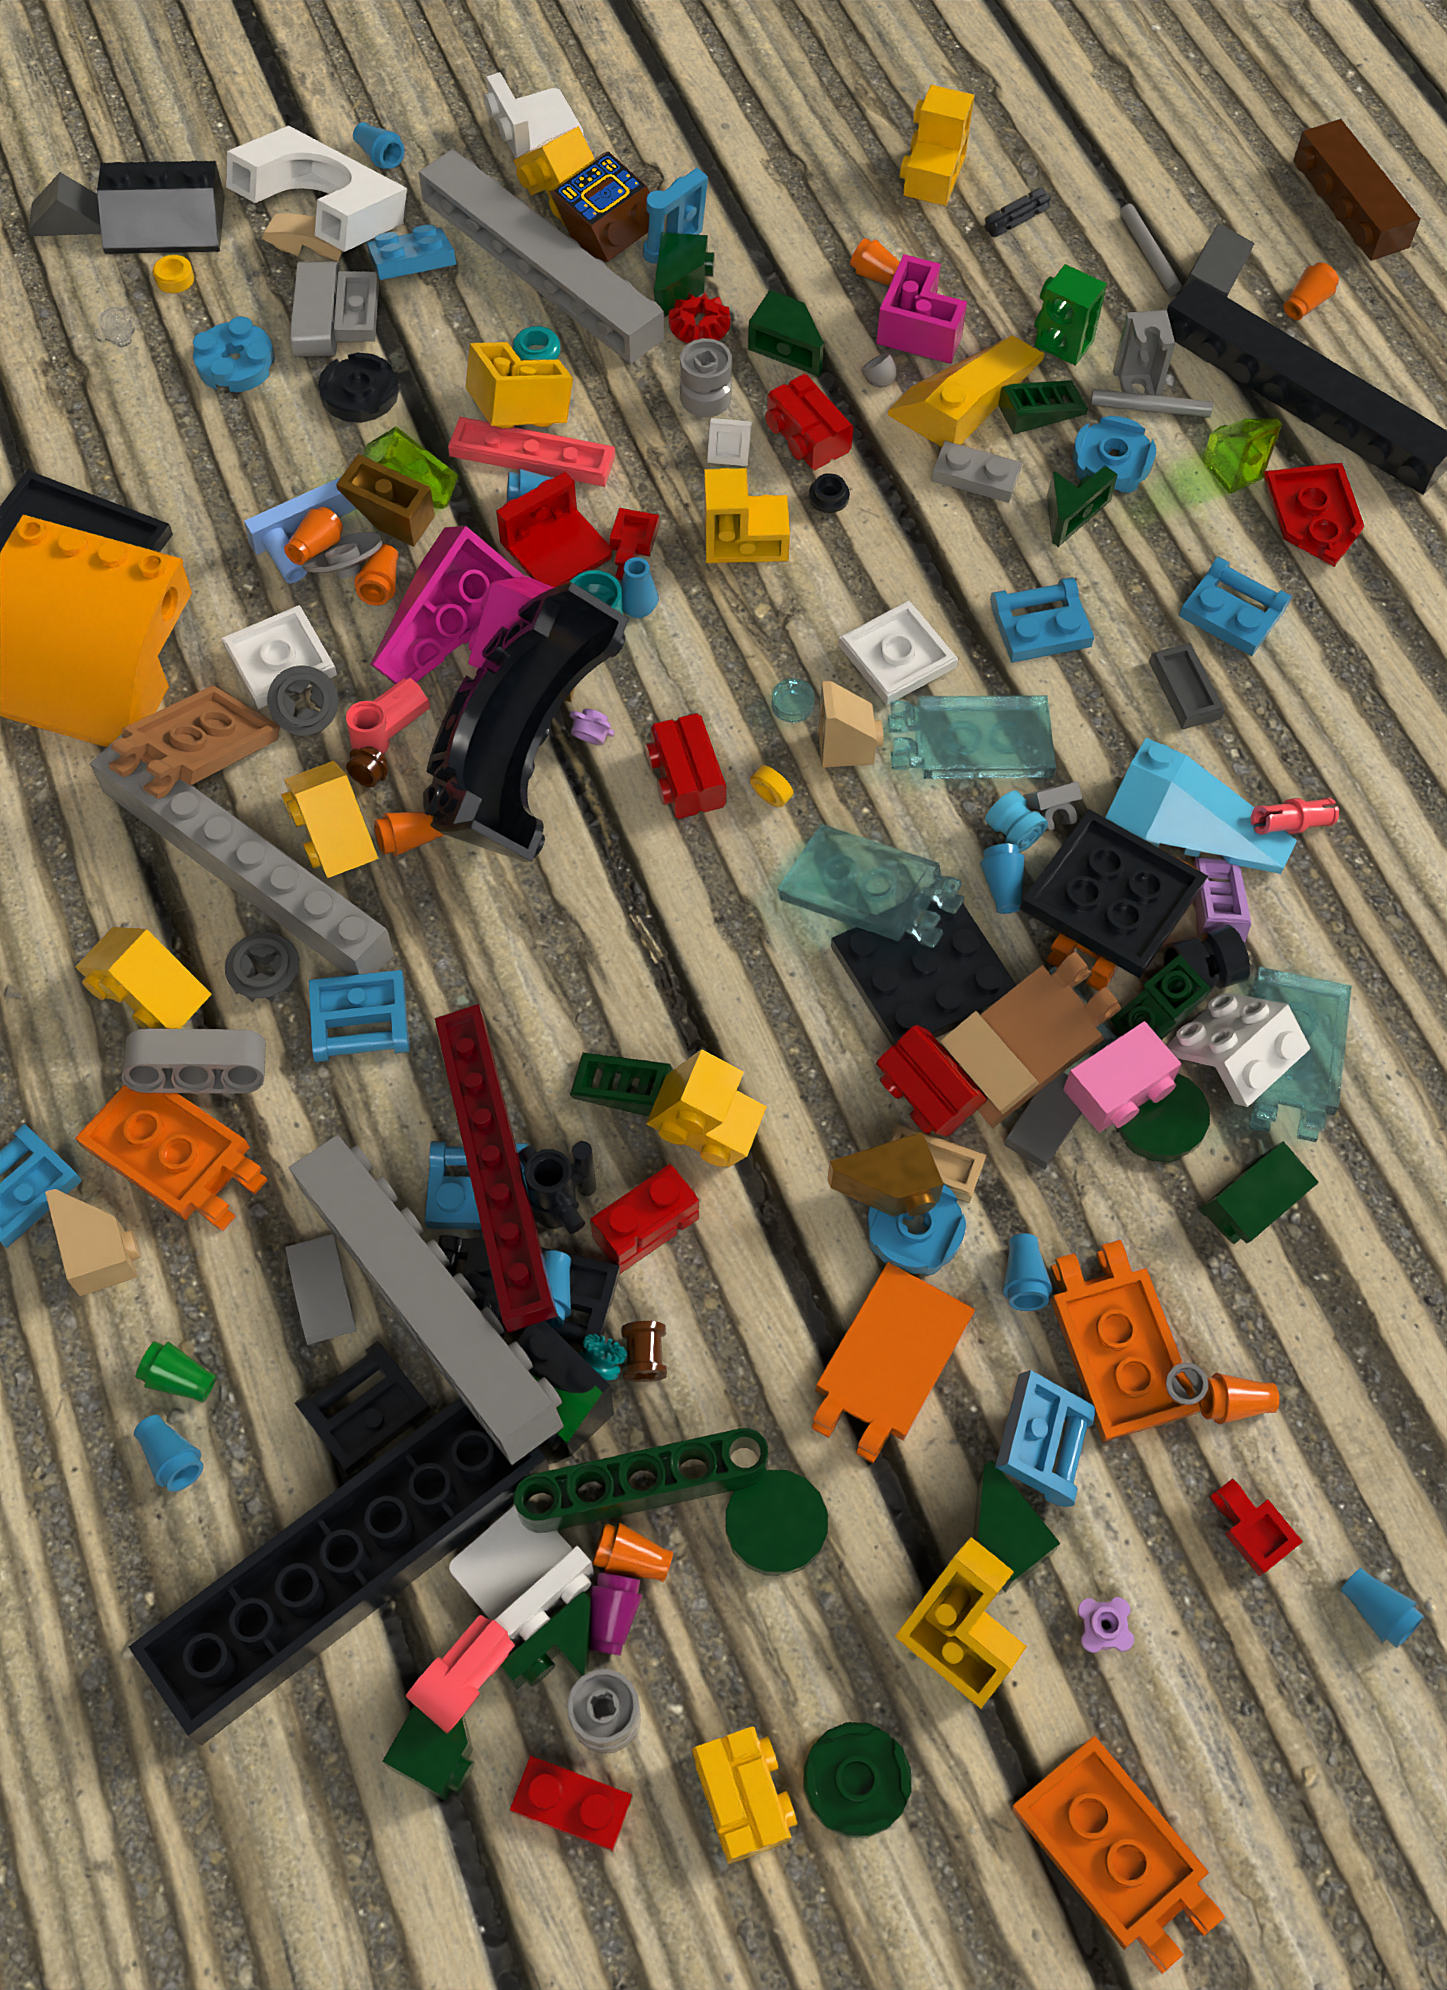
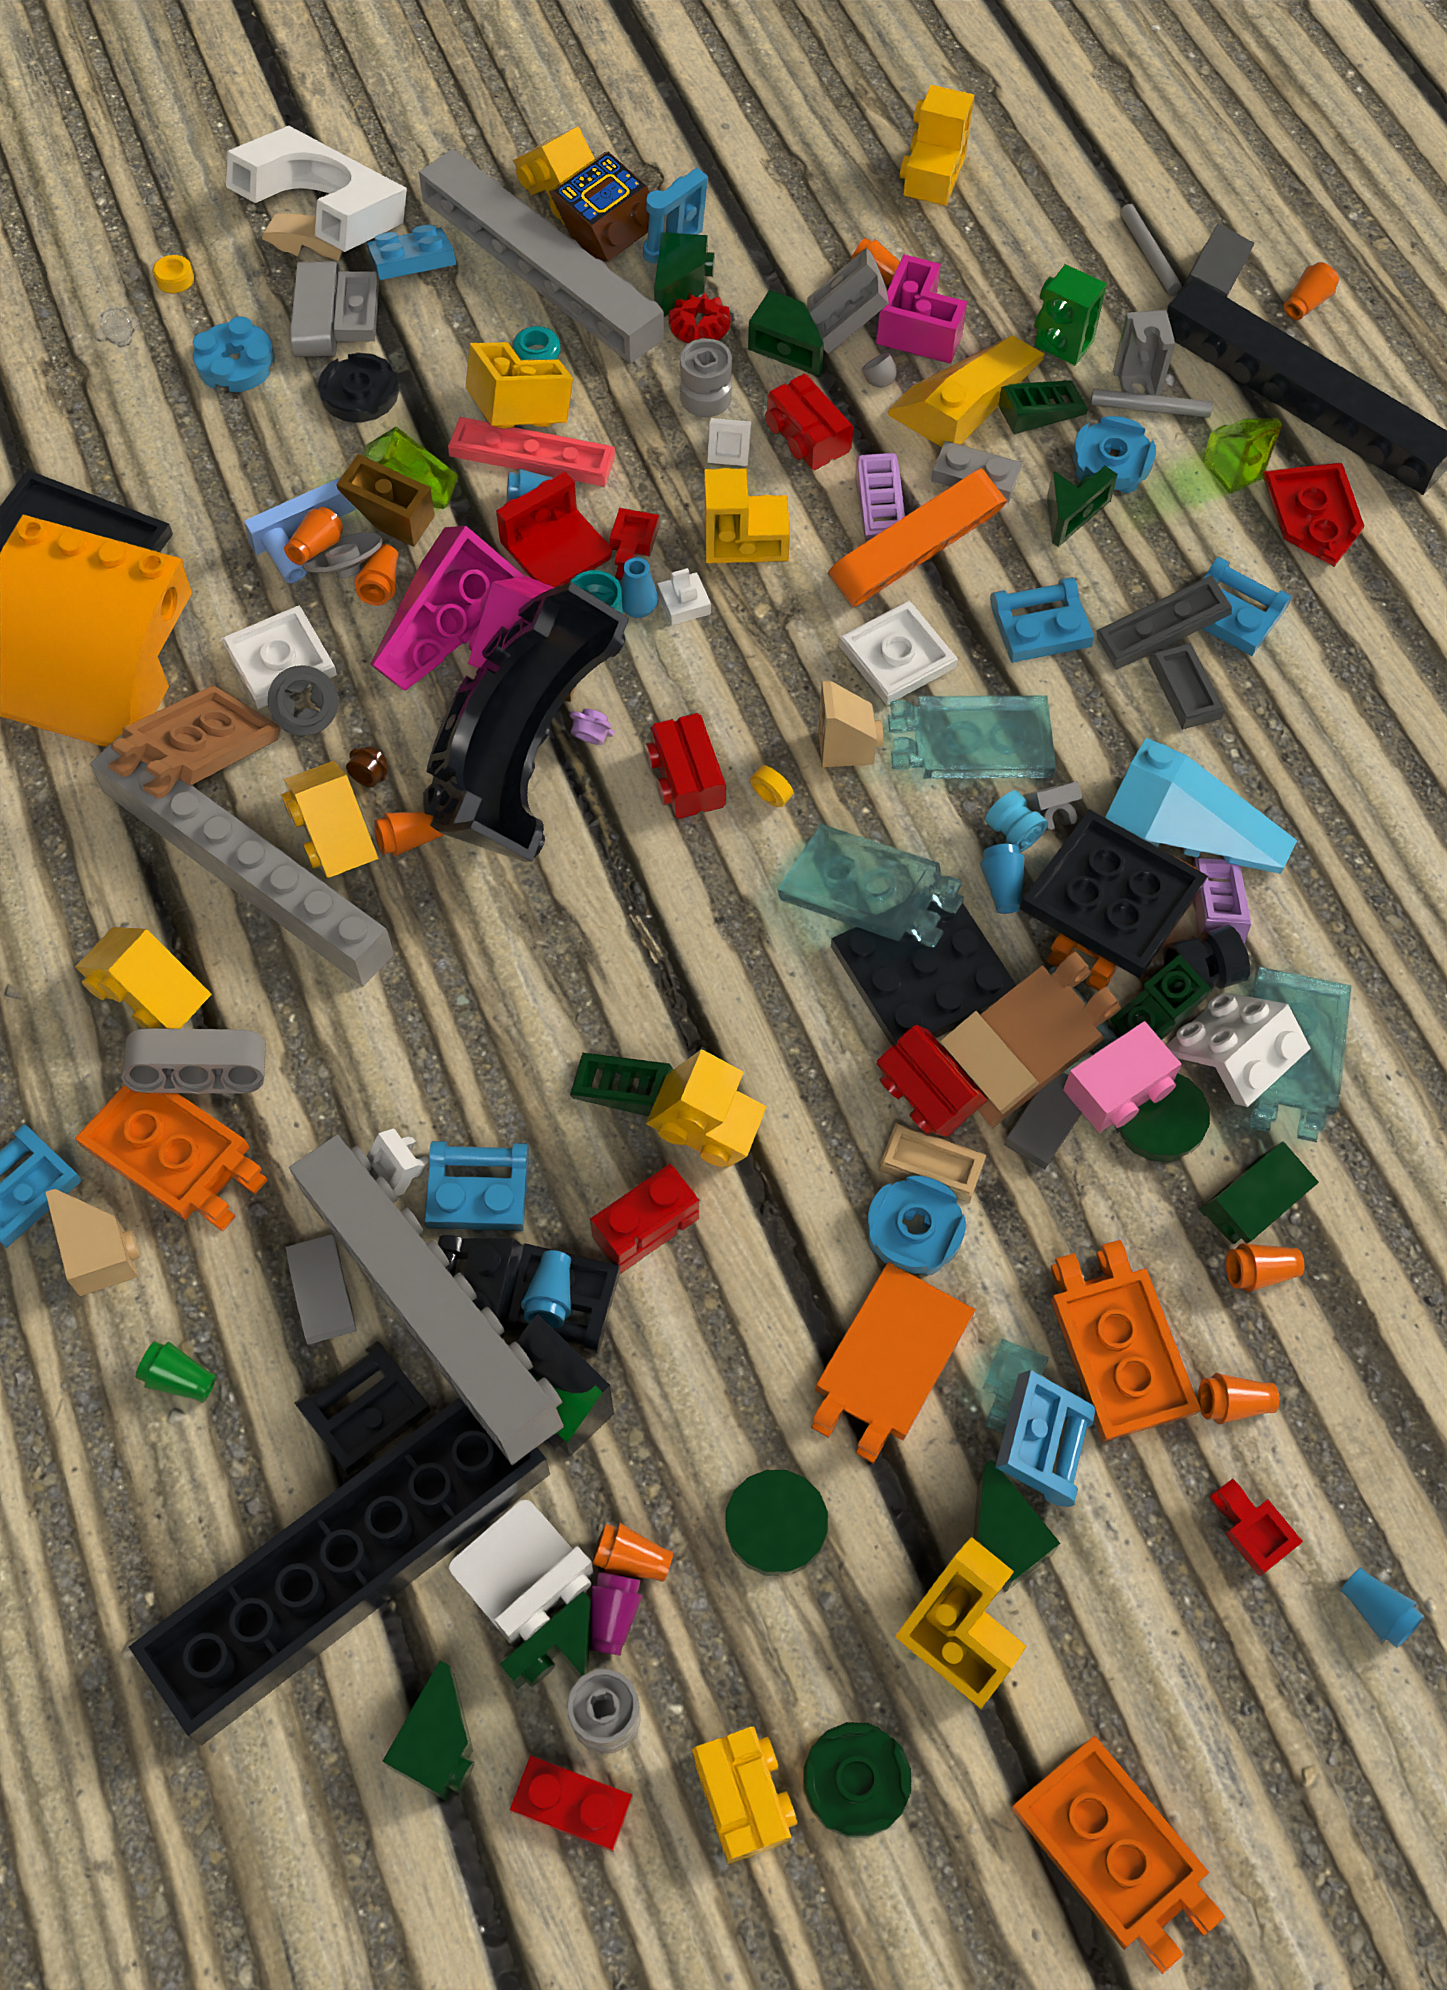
dark grey slope [28,172,101,236] -> none
slope [97,160,225,254] -> none
dark azure cone [134,1415,203,1492] -> none
dark grey gear [225,933,300,1002] -> none
dark azure plate [309,970,410,1063] -> none
coral piece [346,678,430,754] -> none
dark azure cone [353,122,405,169] -> none
coral piece [405,1615,515,1734] -> none
dark red plate [434,1004,558,1333] -> none
white bracket [484,72,584,158] -> none
dark green beam [514,1428,768,1533] -> none
black pin [518,1141,596,1234] -> none
teal bush [578,1334,627,1380] -> none
reddish brown bush [621,1321,667,1382] -> none
clear light blue tile [771,678,815,723] -> none
black plate [809,473,850,513] -> none
pearl gold slope [827,1132,944,1217] -> none
black axle [984,188,1051,237] -> none
dark azure cone [1003,1233,1053,1311] -> none
lavender plate [1078,1597,1134,1653] -> none
light grey hinge [1166,1363,1208,1405] -> none
coral pin [1251,798,1339,835] -> none
reddish brown brick [1293,119,1421,261] -> none
none -> white tile [366,1128,429,1196]
none -> white tile [657,568,711,625]
none -> light grey slope [807,248,889,354]
none -> orange beam [827,468,1007,607]
none -> lavender slope [855,453,905,540]
none -> clear light blue plate [982,1339,1049,1434]
none -> dark grey tile [1096,575,1232,670]
none -> orange cone [1225,1243,1305,1293]

